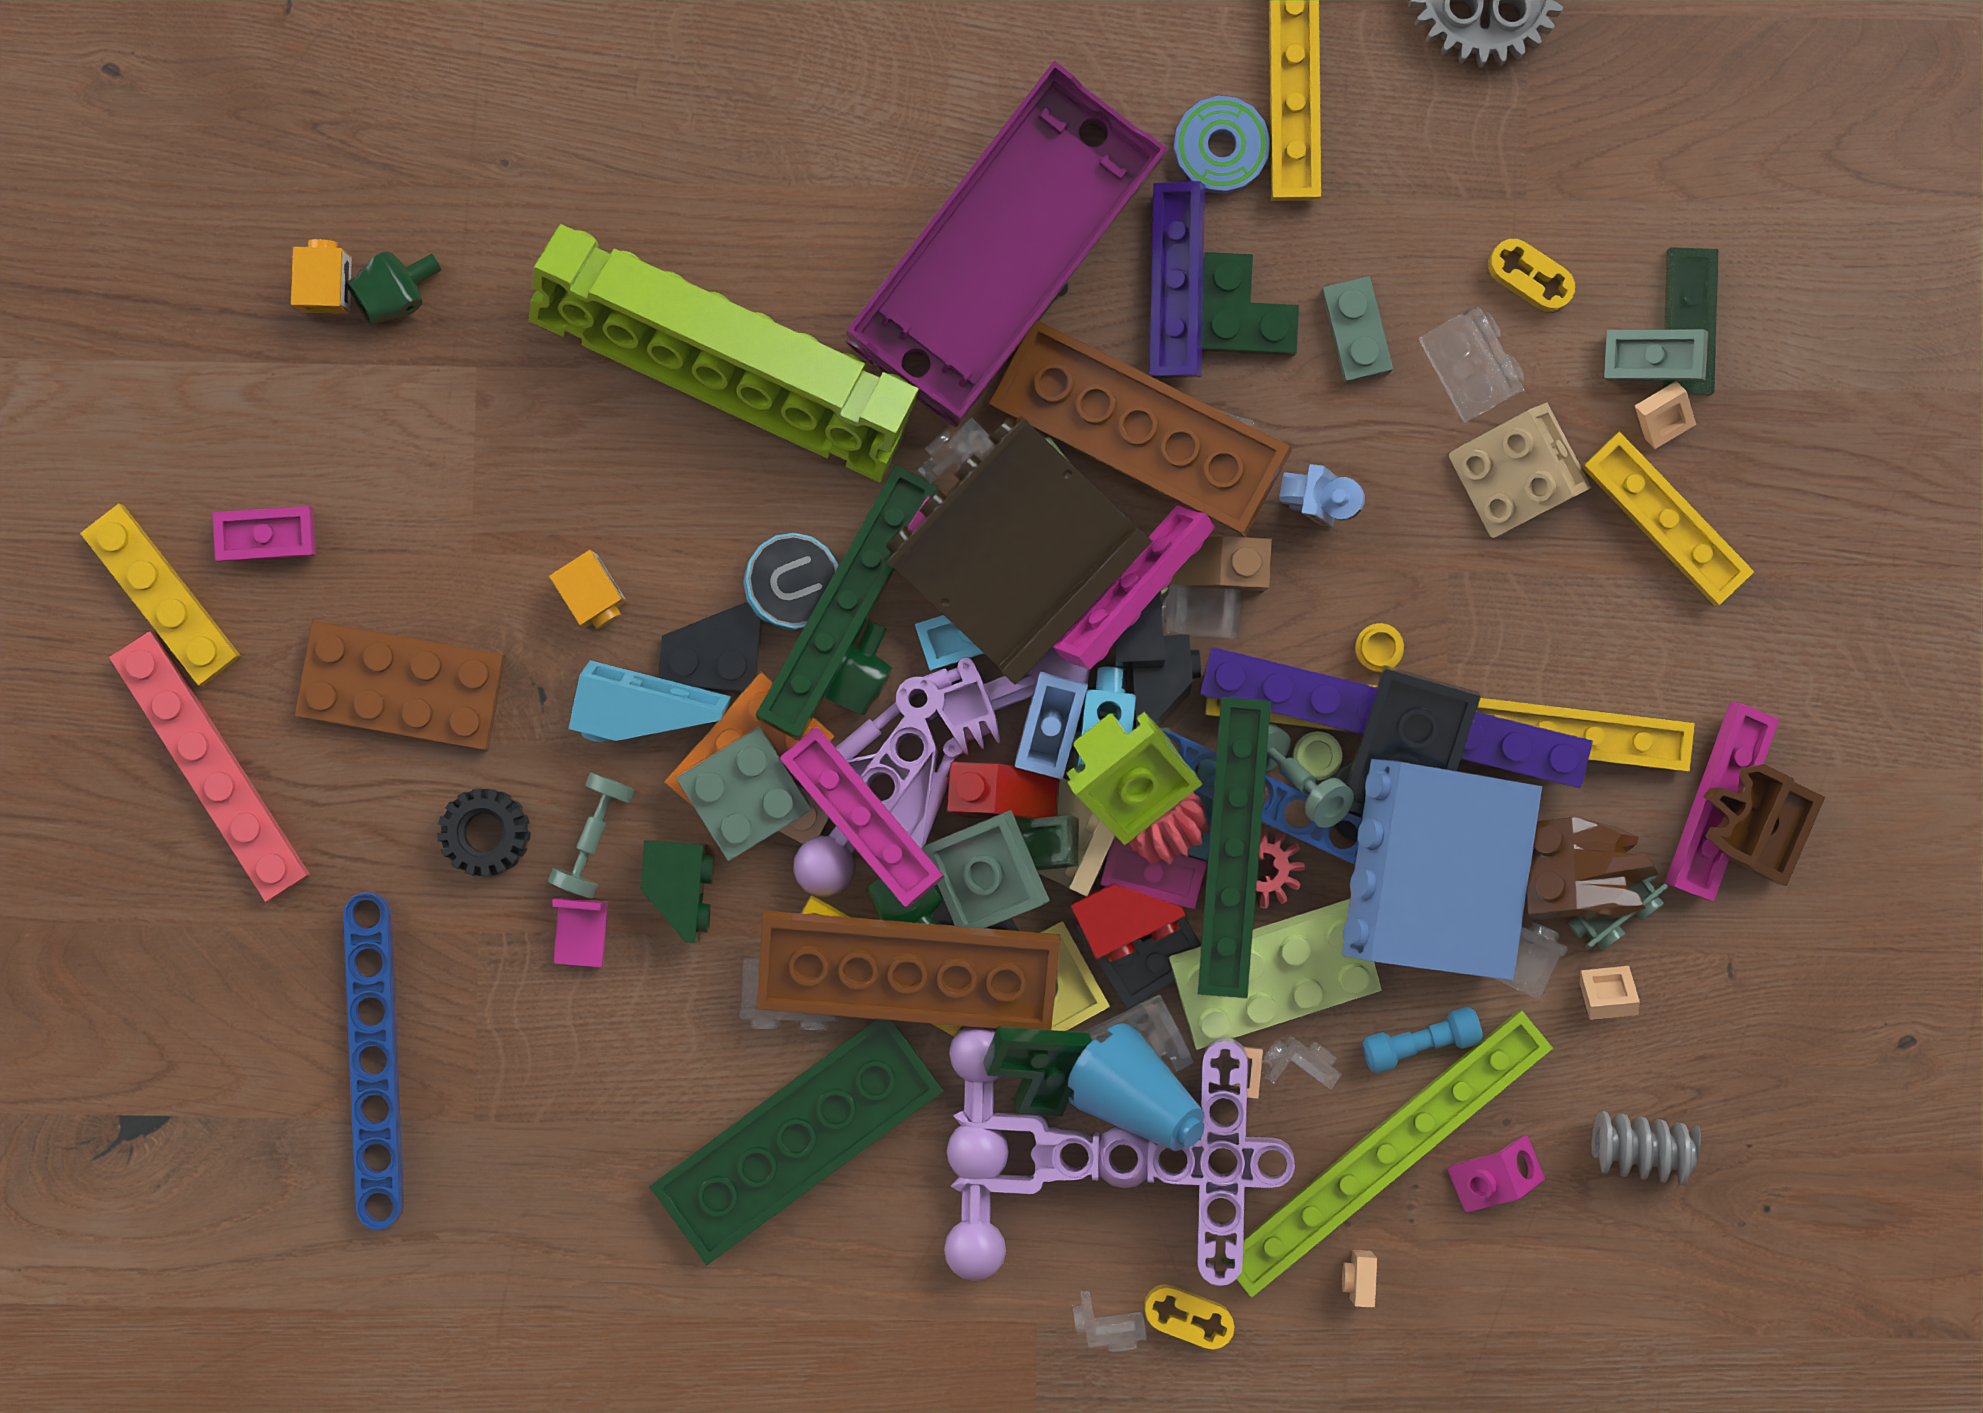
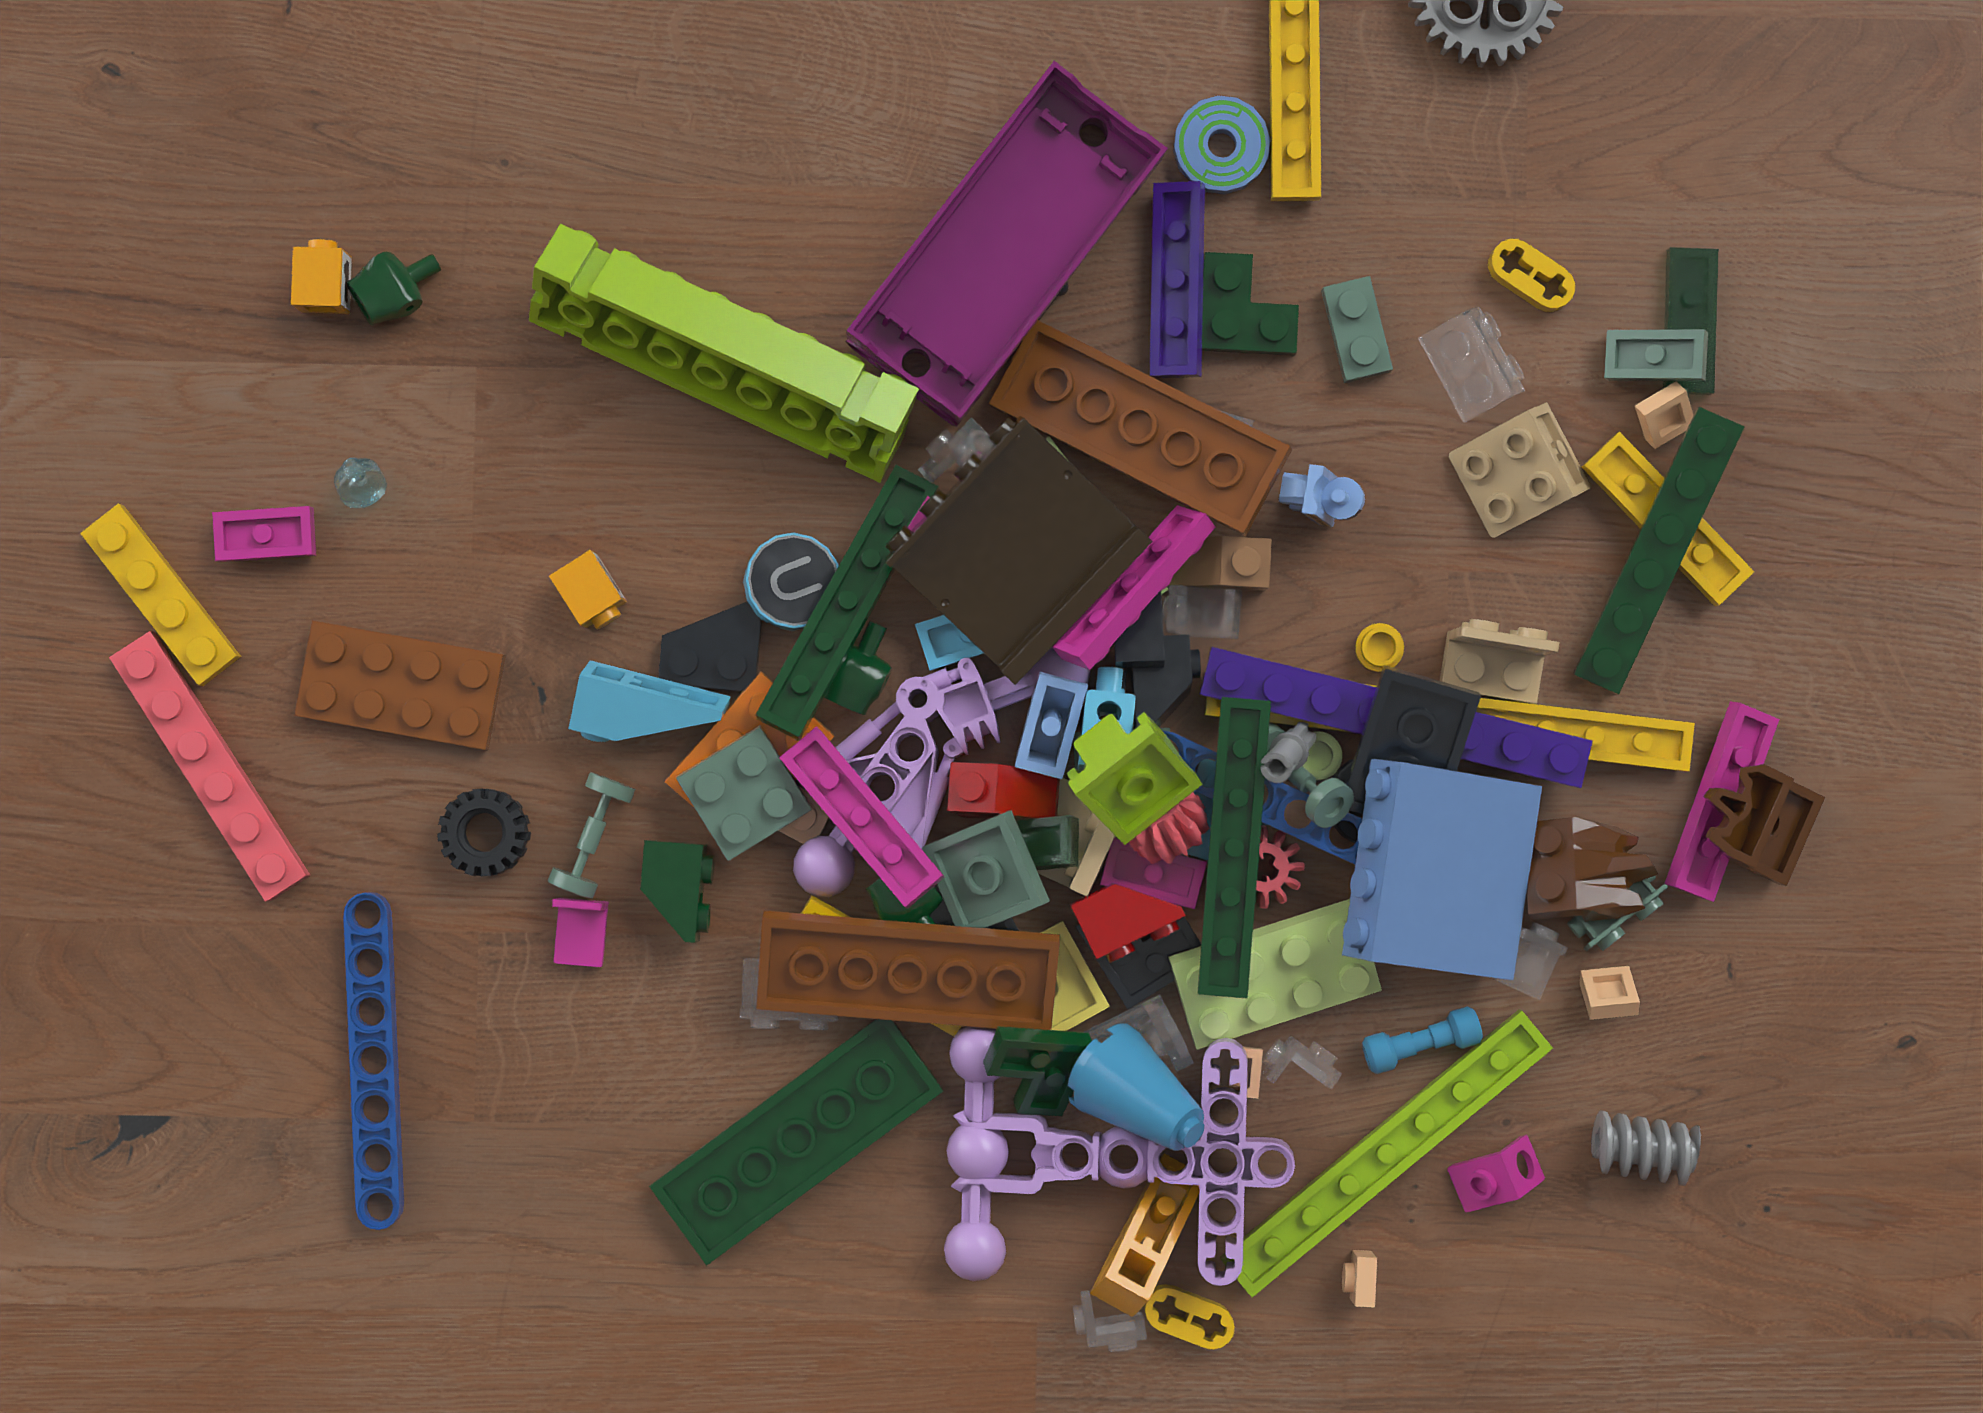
none -> clear light blue tile [334,457,387,508]
none -> light orange slope [1090,1153,1200,1317]
none -> light grey axle [1260,722,1316,783]
none -> tan bracket [1440,619,1560,704]
none -> dark green plate [1573,407,1745,694]

